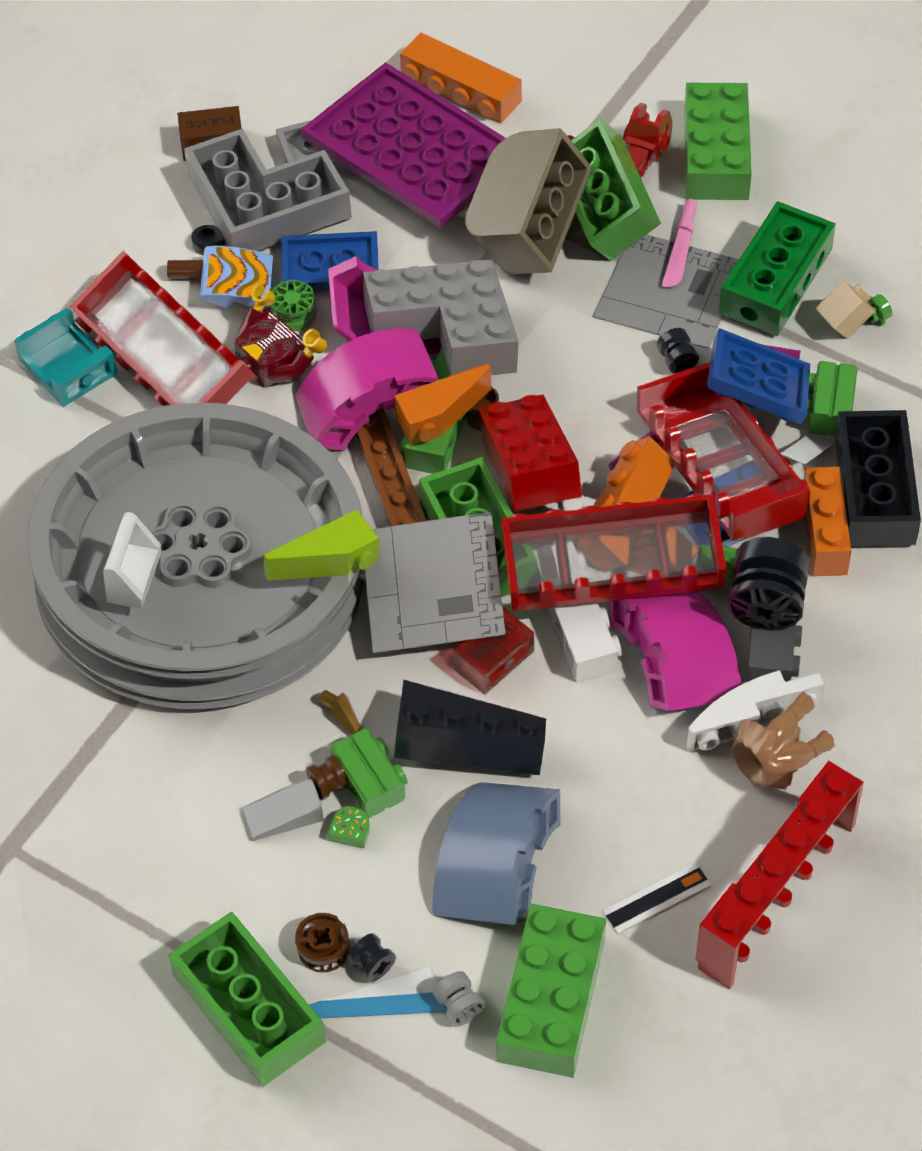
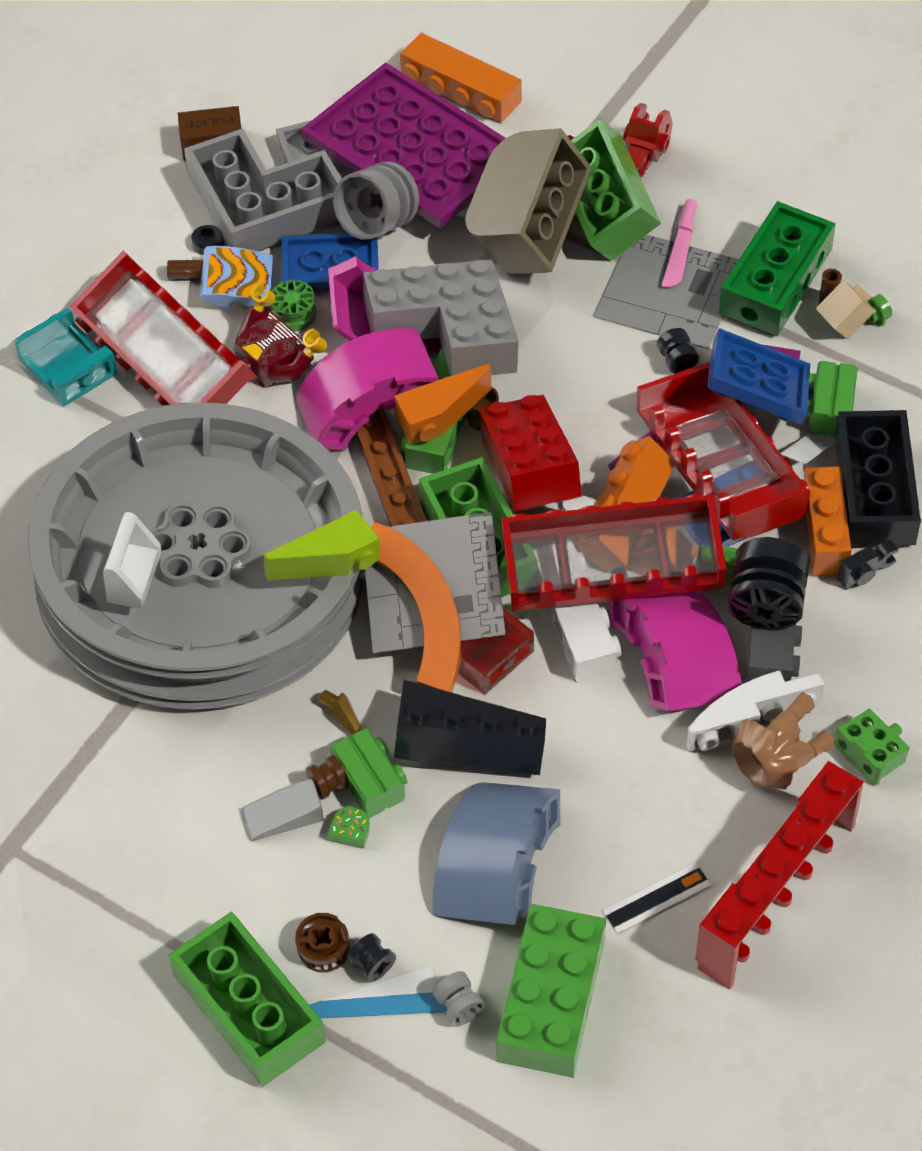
bright green brick [684,82,752,200] -> none
none -> light grey wheel [333,161,419,240]
none -> orange tile [371,521,461,692]
none -> reddish brown piece [819,269,842,304]
none -> bright green piece [834,708,910,785]
none -> black plate [838,540,899,590]

